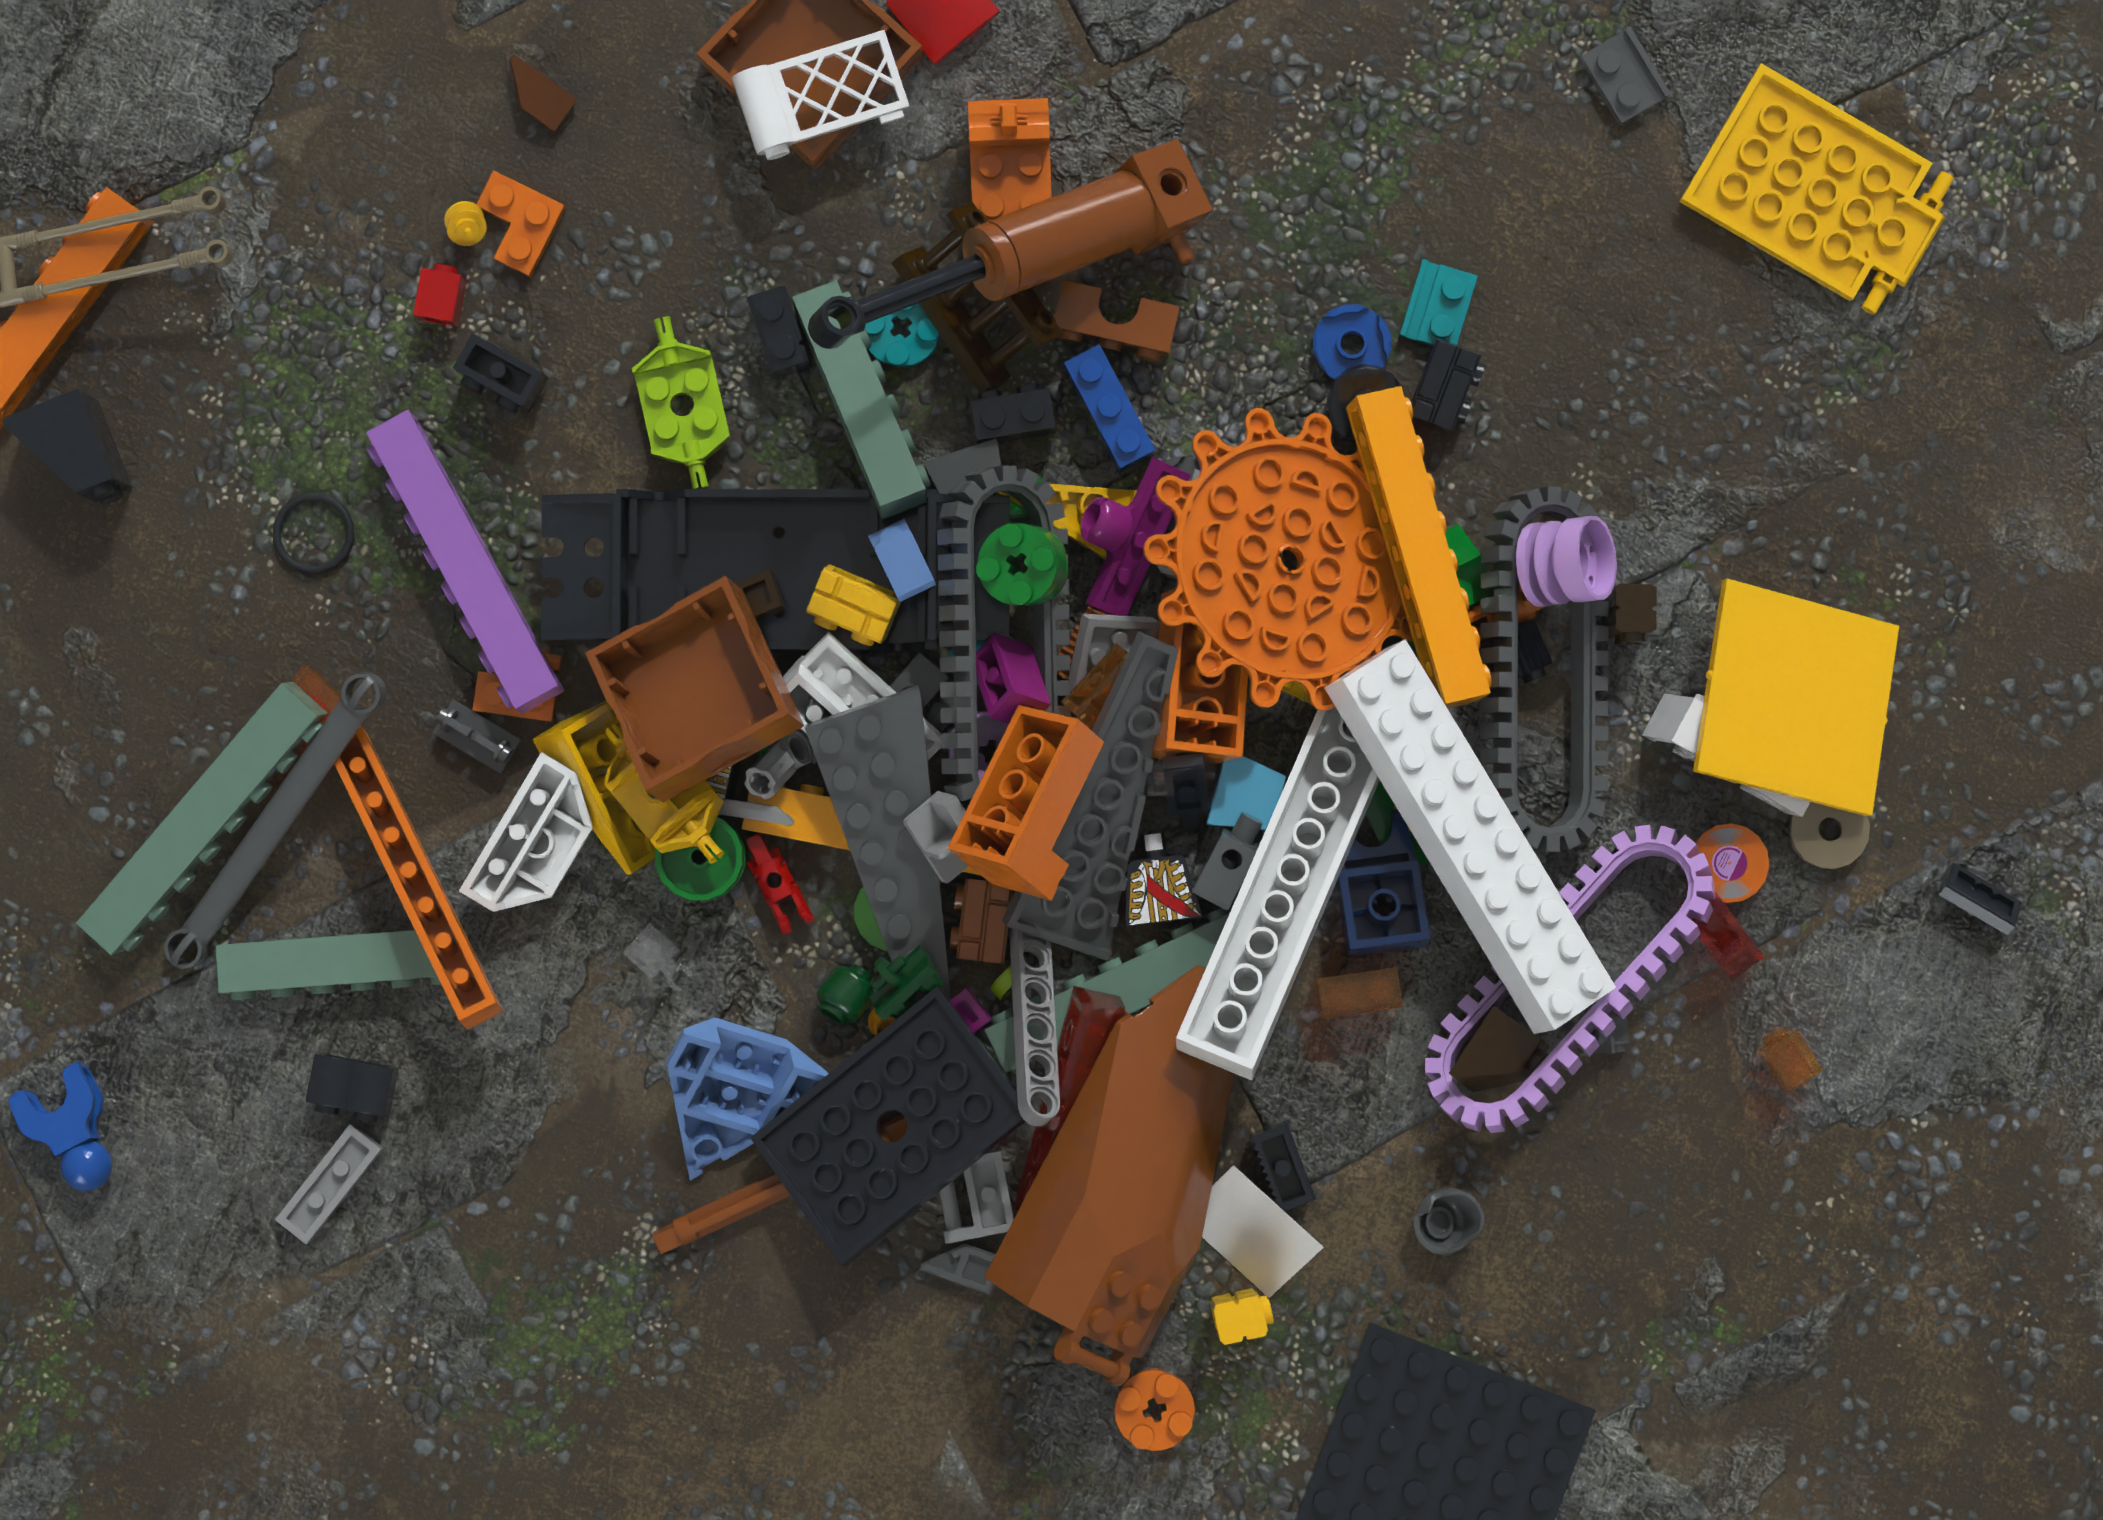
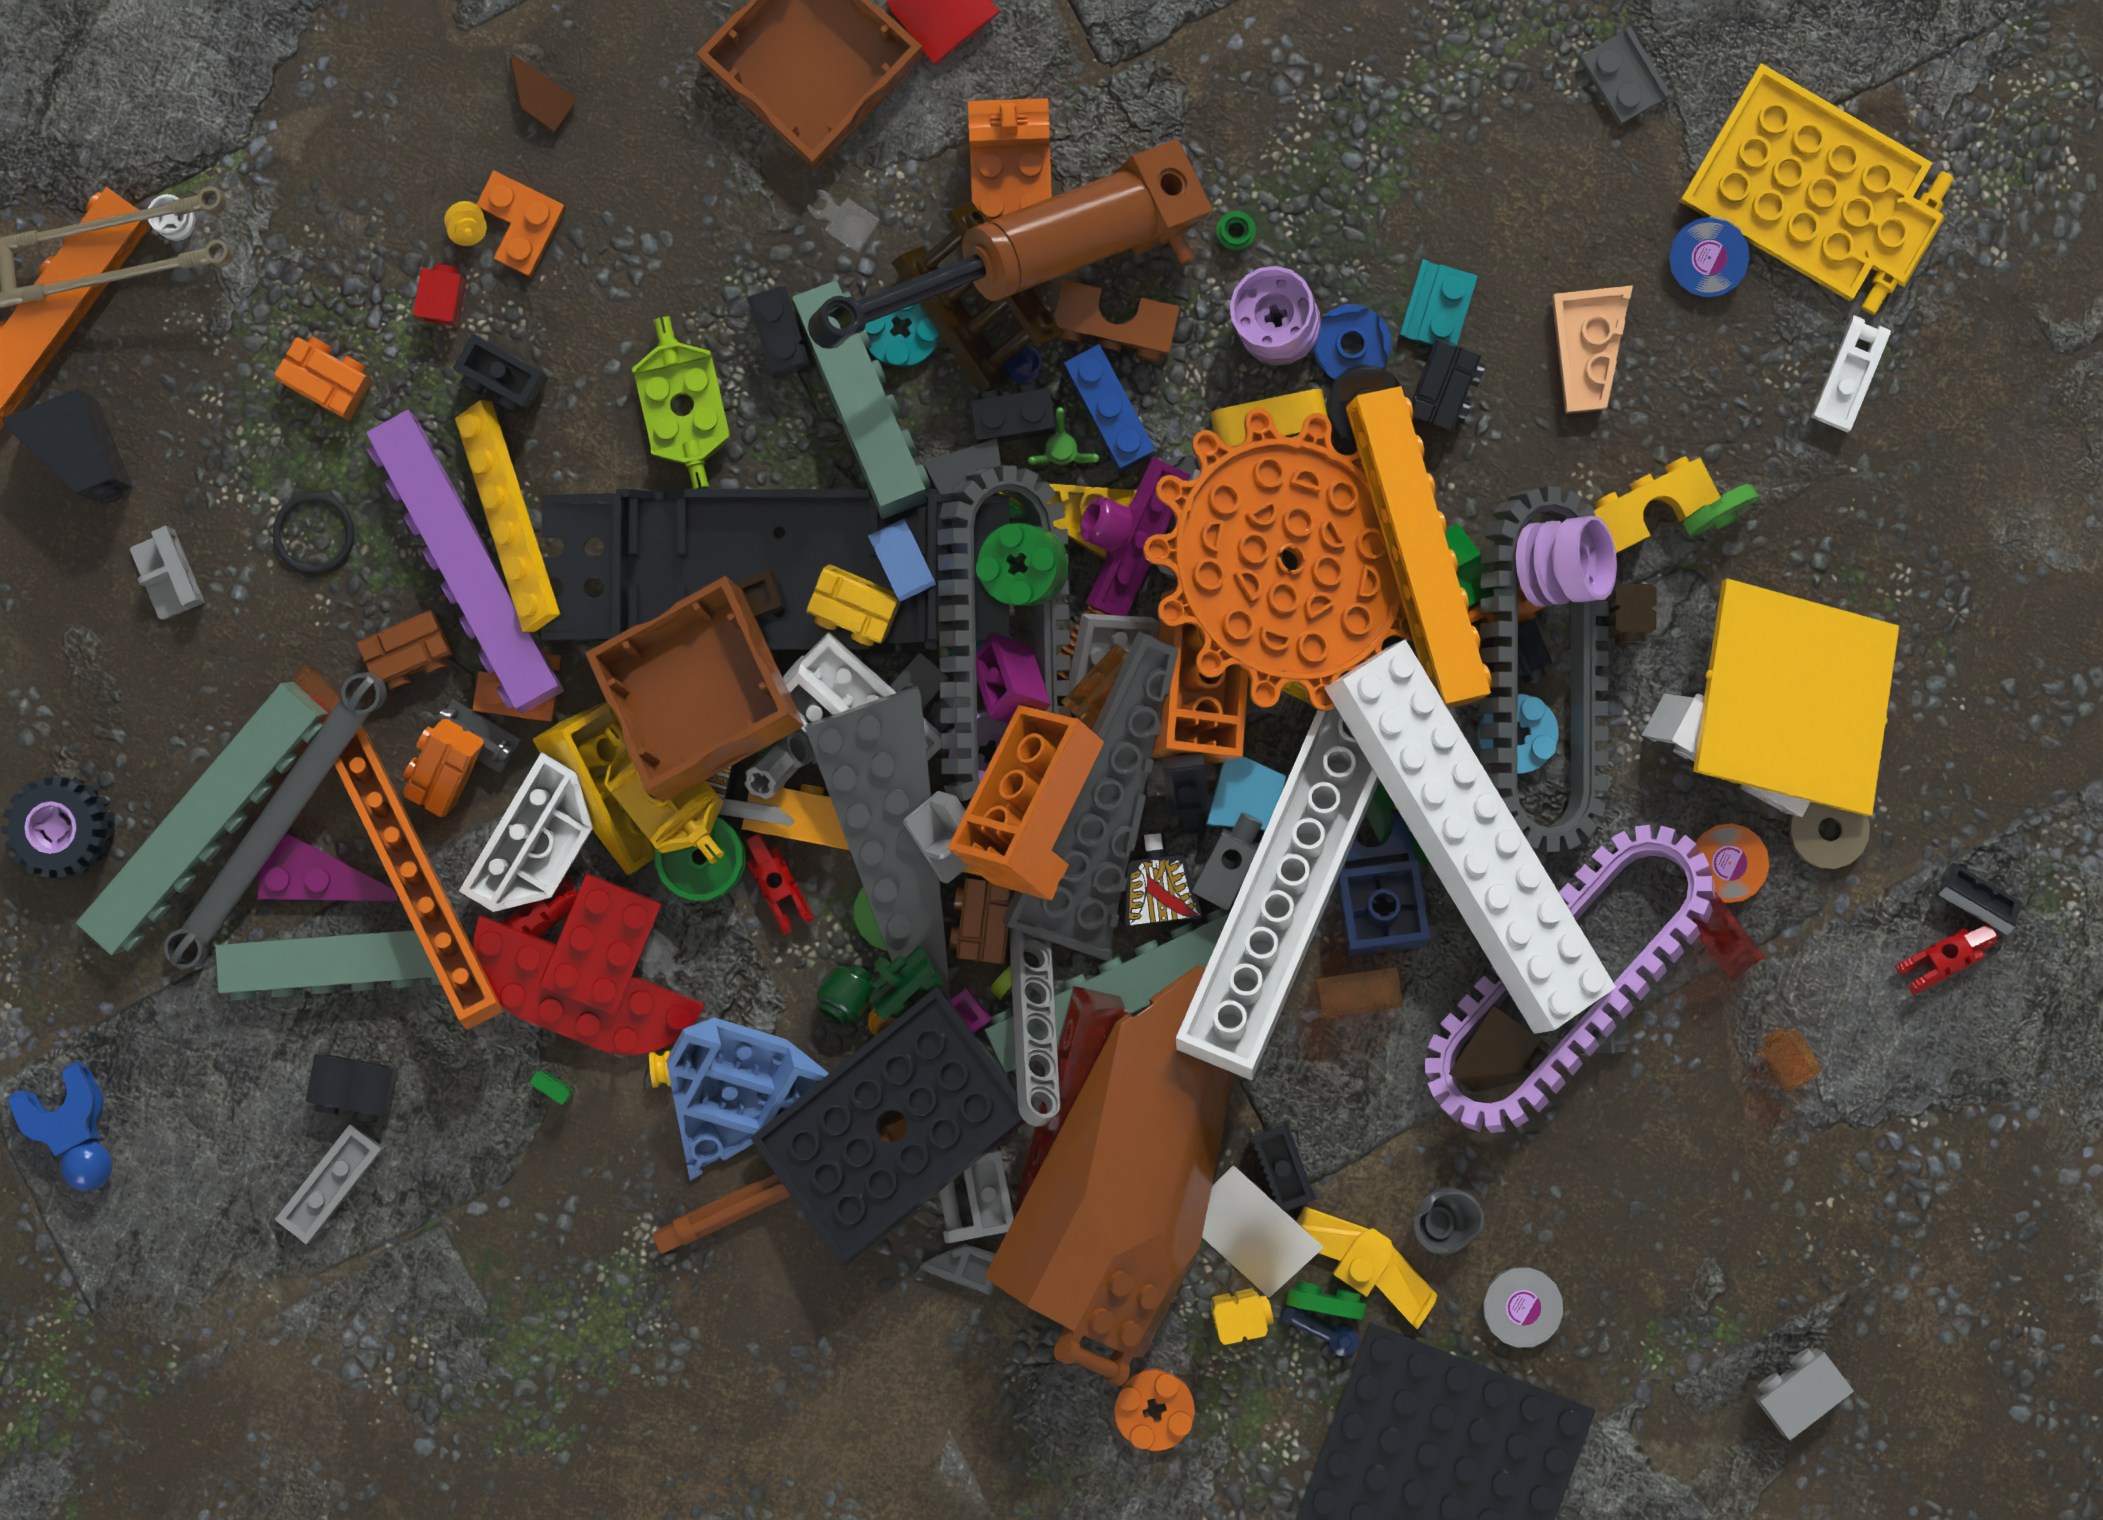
white piece [732,30,909,160] -> none
none -> black wheel [2,777,115,878]
none -> light grey panel [130,526,205,620]
none -> white wheel [148,194,196,241]
none -> magenta wing [258,833,400,901]
none -> orange brick [274,336,372,421]
none -> dark orange brick [357,610,454,691]
none -> orange brick [403,719,485,817]
none -> yellow plate [455,400,560,633]
none -> red plate [473,873,705,1055]
none -> red hinge [502,876,578,937]
none -> green tile [529,1069,575,1105]
none -> yellow bush [649,1051,671,1088]
none -> clear plate [807,190,880,255]
none -> clear blue plate [1004,344,1043,384]
none -> bright green plant [1028,407,1099,467]
none -> yellow beam [1209,389,1328,447]
none -> green plate [1216,211,1256,251]
none -> lavender wheel [1230,266,1321,366]
none -> dark blue piece [1280,1305,1359,1356]
none -> green plate [1286,1281,1368,1320]
none -> yellow plate [1294,1206,1437,1329]
none -> medium azure plate [1477,694,1559,774]
none -> light grey tile [1482,1267,1563,1348]
none -> light nougat wing [1552,285,1633,414]
none -> yellow arch [1594,456,1721,554]
none -> blue tile [1669,216,1750,297]
none -> bright green plate [1683,484,1760,537]
none -> light grey brick [1753,1348,1854,1440]
none -> white plate [1811,315,1891,432]
none -> red hinge [1894,924,1998,996]

